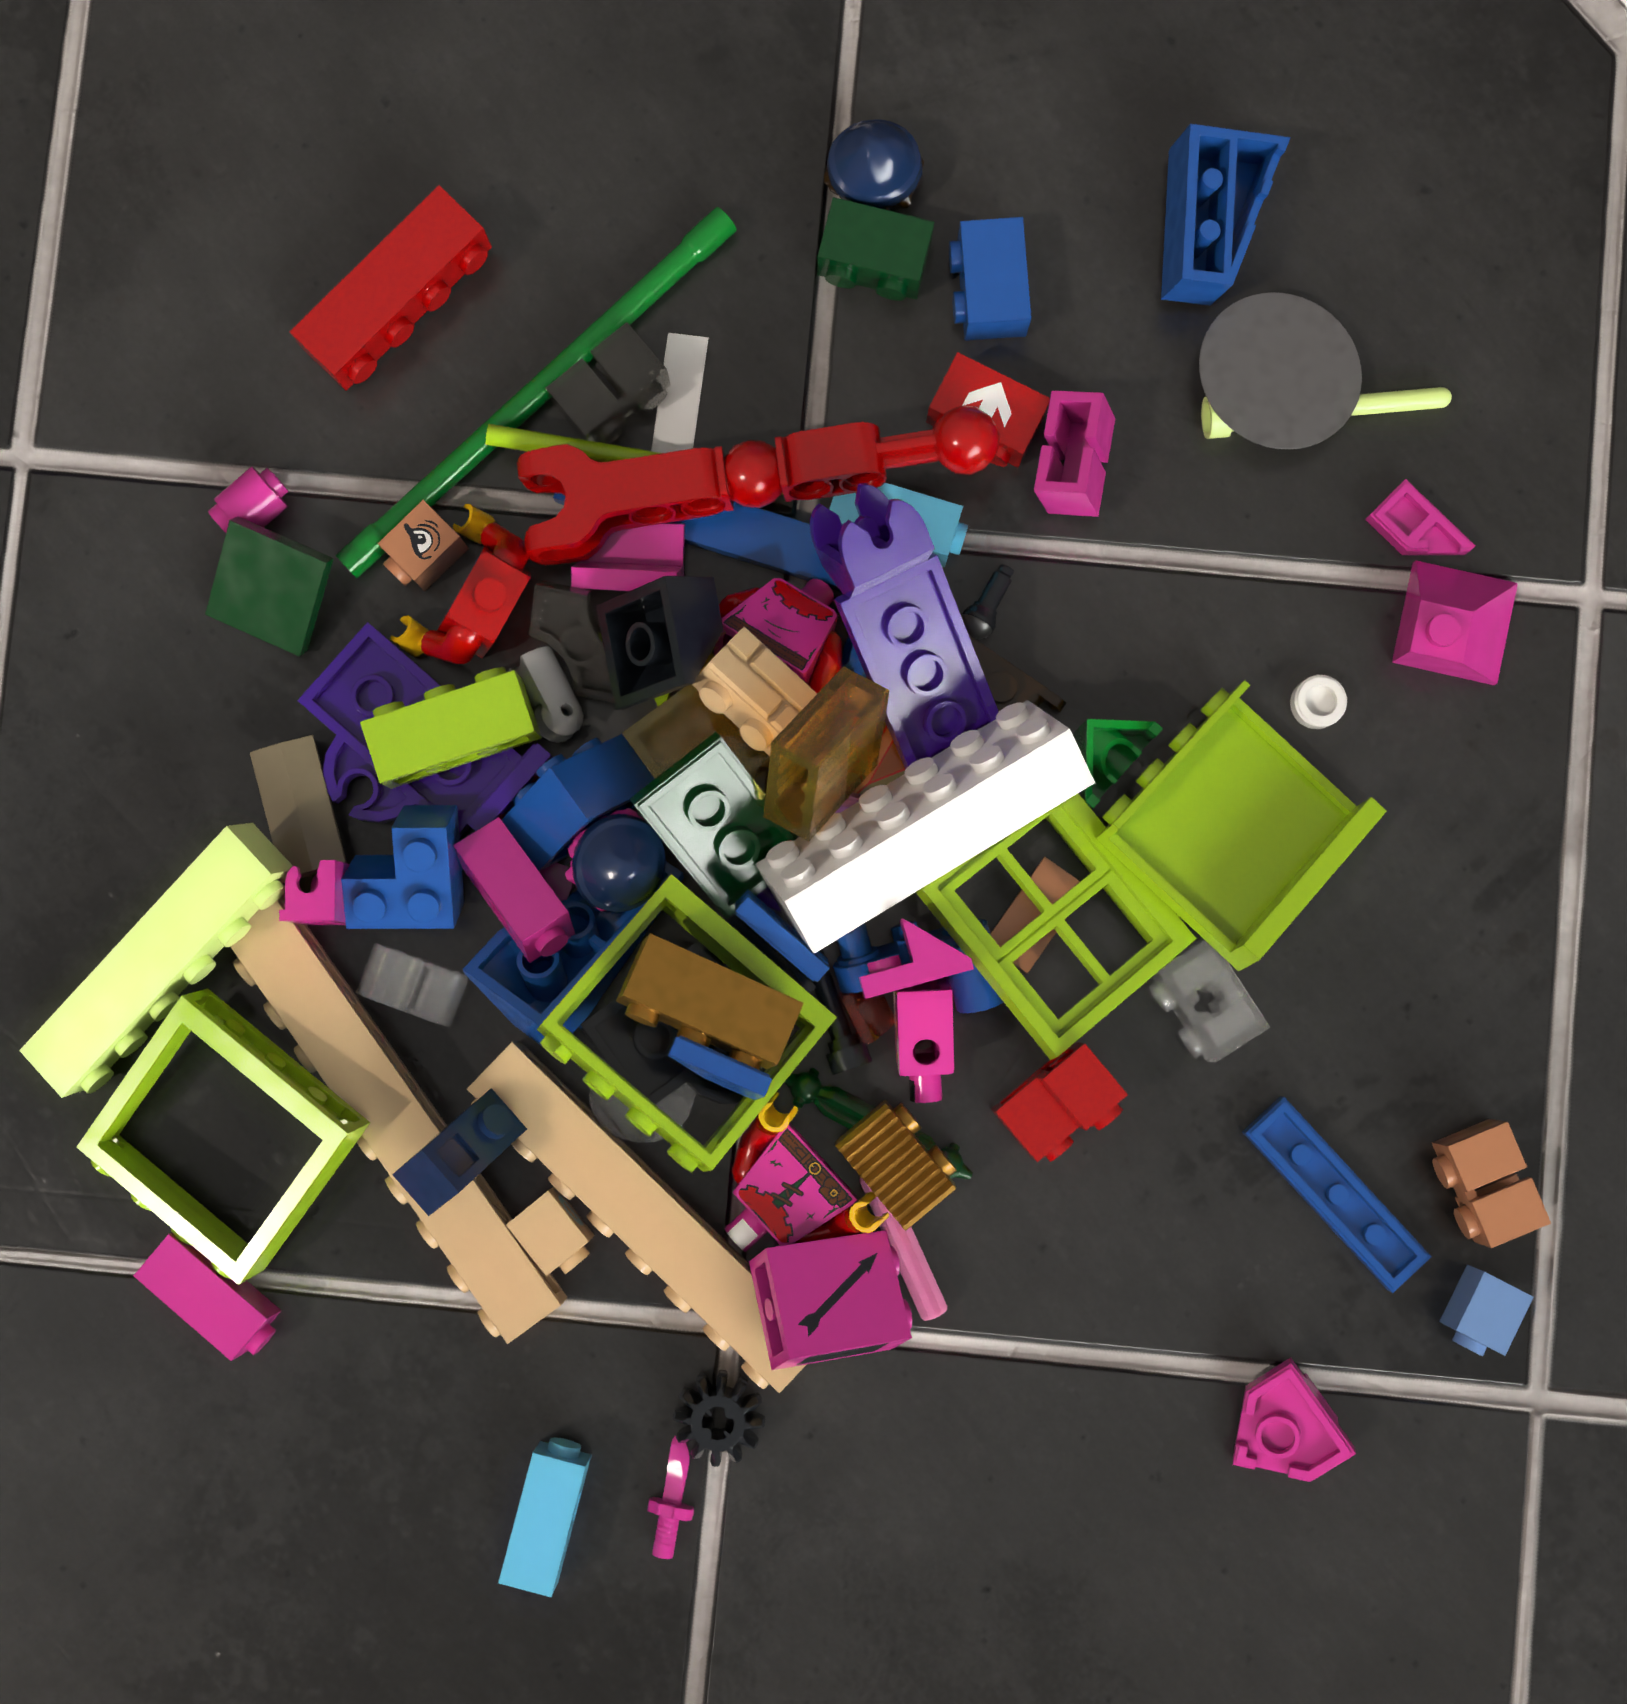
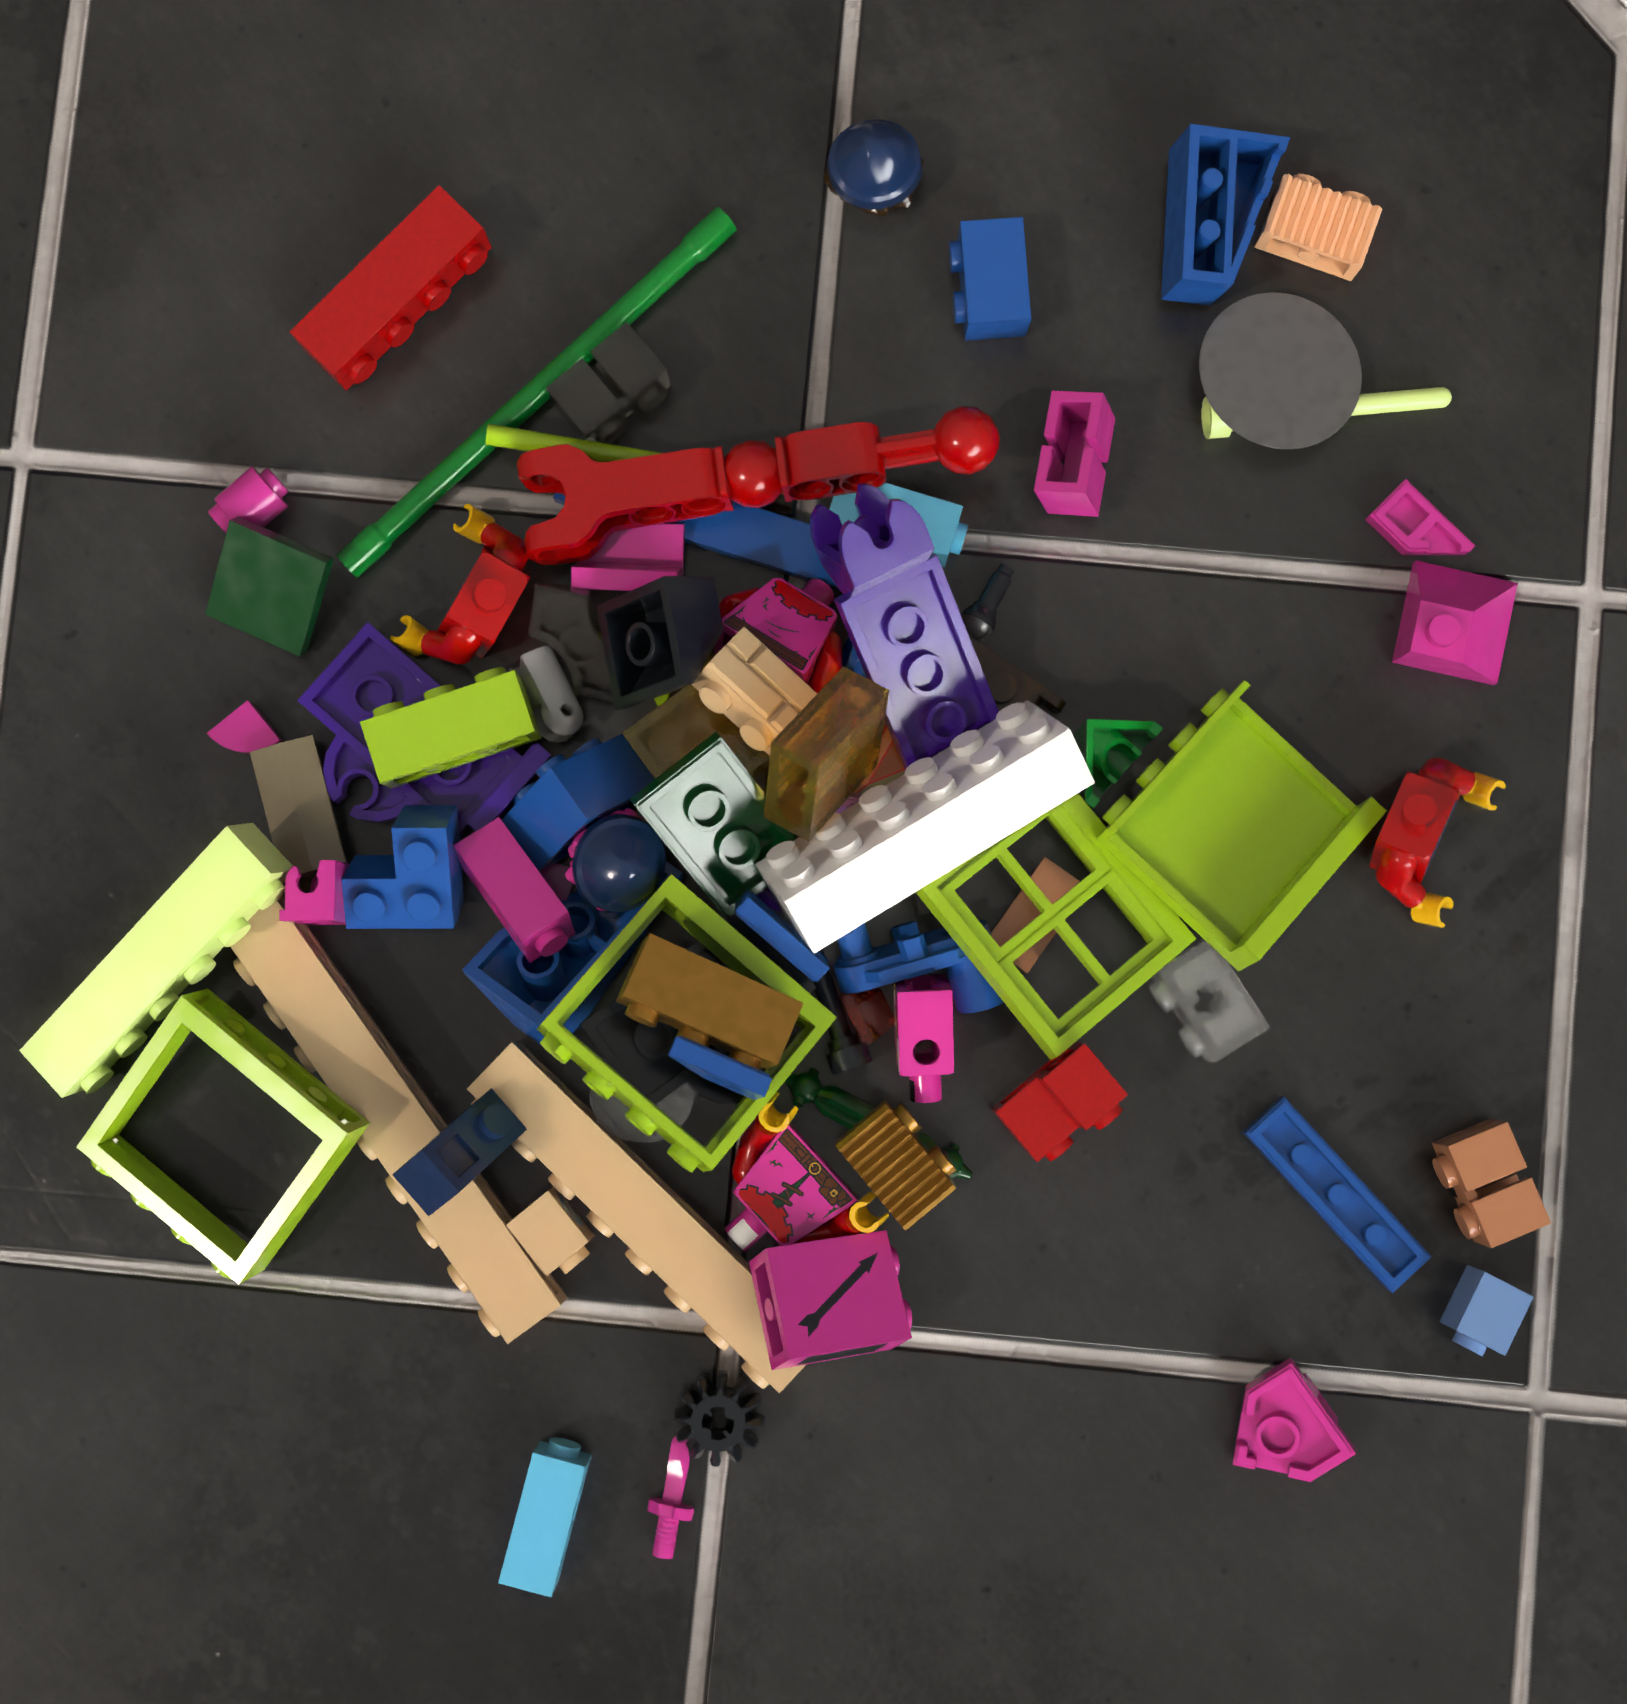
dark pink brick [133,1233,282,1361] -> none
clear beam [356,942,469,1027] -> none
nougat brick [378,500,469,591] -> none
white sticker [651,333,709,453] -> none
dark green brick [817,197,934,301] -> none
dark pink slope [858,919,974,999] -> none
bright pink axle [859,1177,947,1321] -> none
red brick [926,352,1050,468] -> none
white tile [1290,675,1347,729] -> none
none -> dark pink tile [207,700,284,753]
none -> light nougat brick [1254,174,1382,281]
none -> red torso [1369,757,1506,928]

